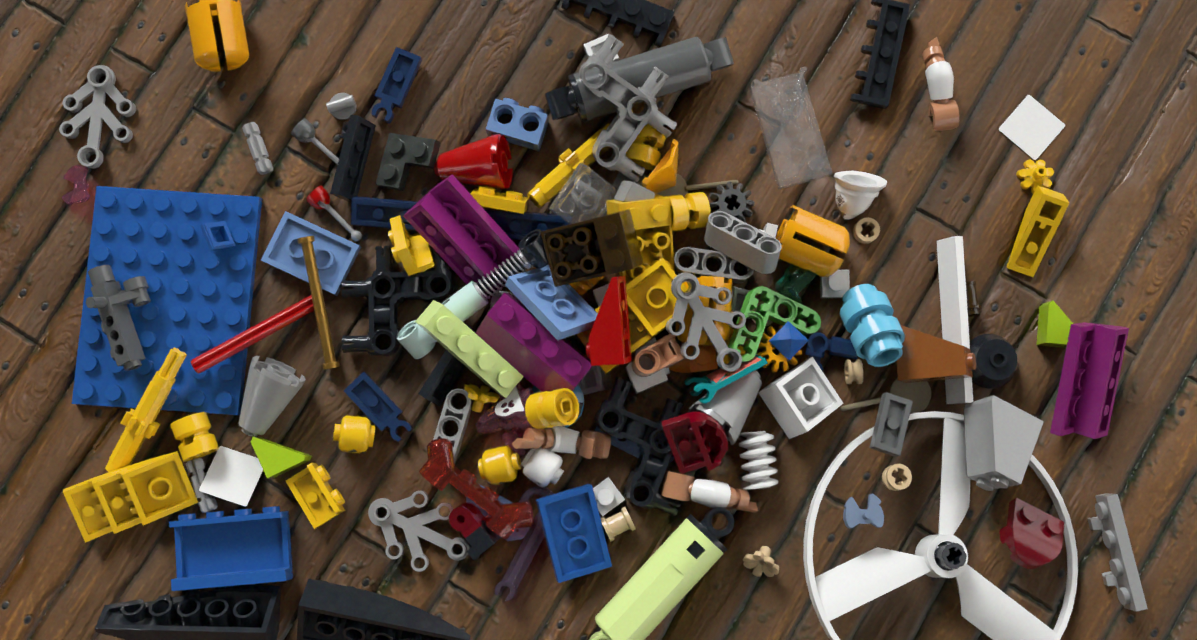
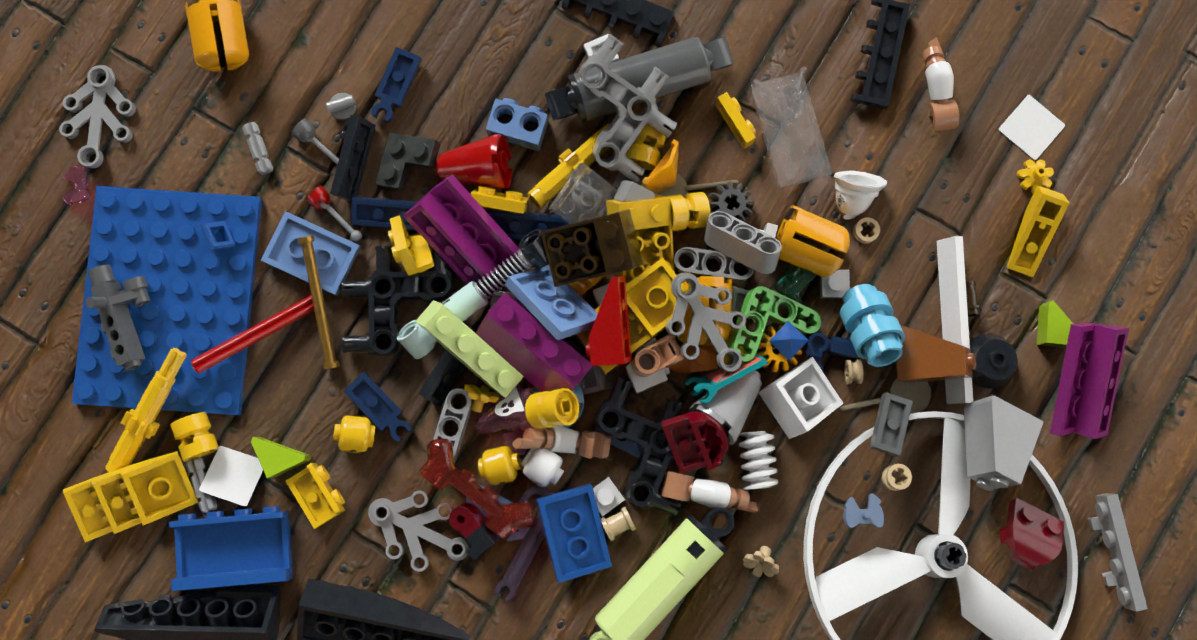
light grey cone [238,356,306,437] -> none
none -> yellow plate [715,92,756,150]

